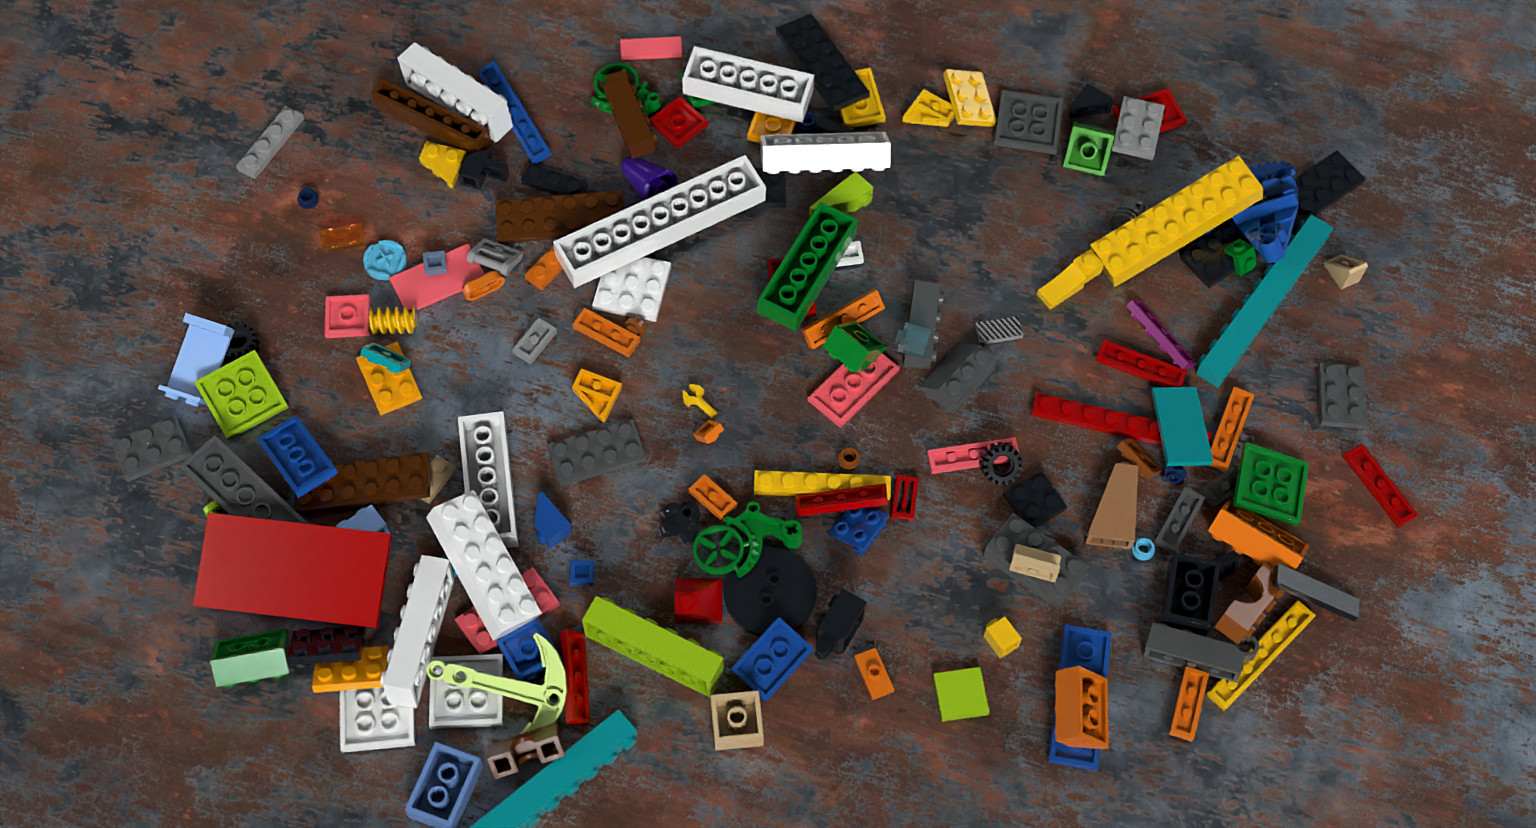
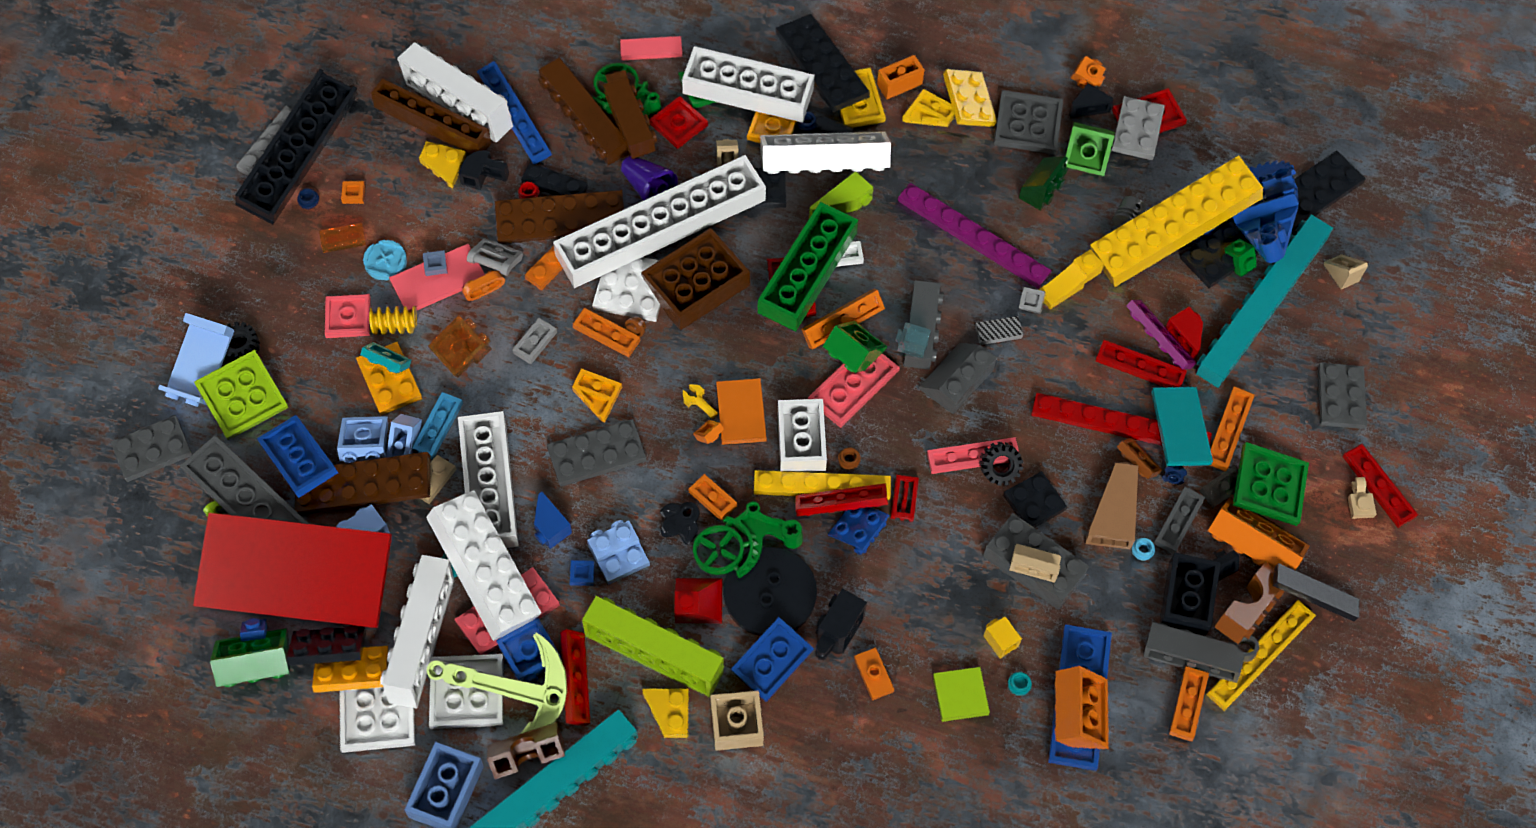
none -> black tile [235,69,357,225]
none -> blue plate [240,618,268,642]
none -> light blue plate [337,416,389,463]
none -> orange plate [341,181,365,204]
none -> light blue slope [386,414,422,457]
none -> dark azure plate [412,392,463,459]
none -> clear orange plate [428,315,492,378]
none -> red plate [518,182,539,199]
none -> reddish brown brick [538,57,629,166]
none -> light blue plate [587,520,650,585]
none -> reddish brown slope [641,228,750,331]
none -> yellow wing [642,689,689,738]
none -> tan slope [716,139,738,167]
none -> orange tile [716,378,767,445]
none -> white brick [777,399,827,472]
none -> orange brick [877,55,925,99]
none -> magenta plate [898,182,1052,289]
none -> teal plate [1008,672,1032,696]
none -> dark green slope [1019,156,1068,211]
none -> light grey plate [1019,287,1046,314]
none -> orange brick [1070,56,1106,88]
none -> red slope [1166,306,1203,360]
none -> tan plate [1348,477,1377,519]

